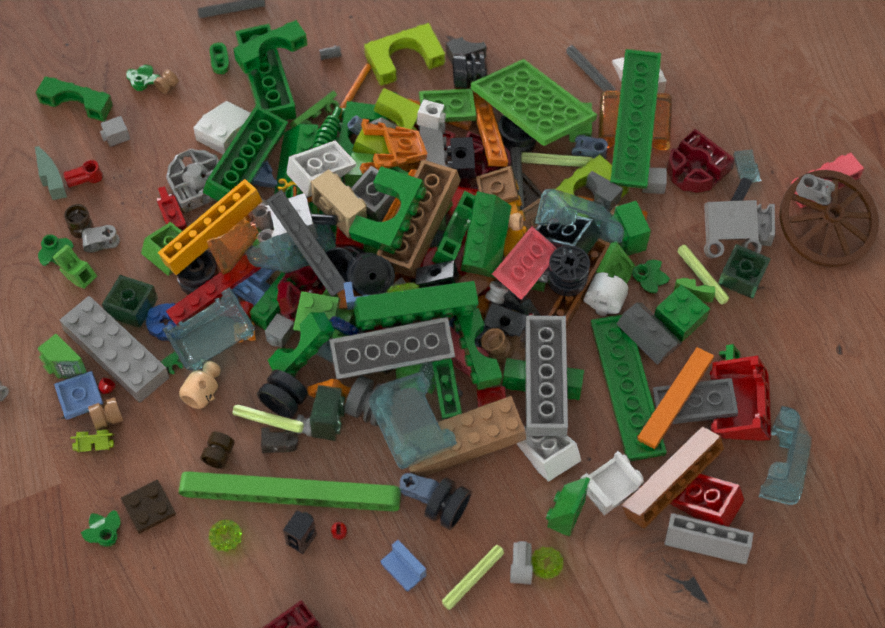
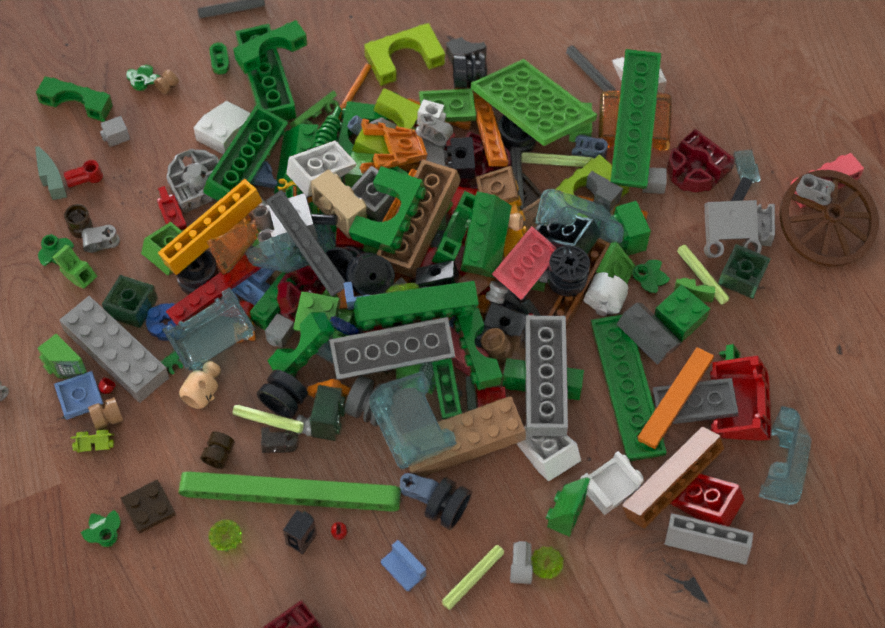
dark grey pin [319,45,342,60] -> none
none -> light grey piece [415,114,453,146]
none -> clear green tile [465,376,476,411]

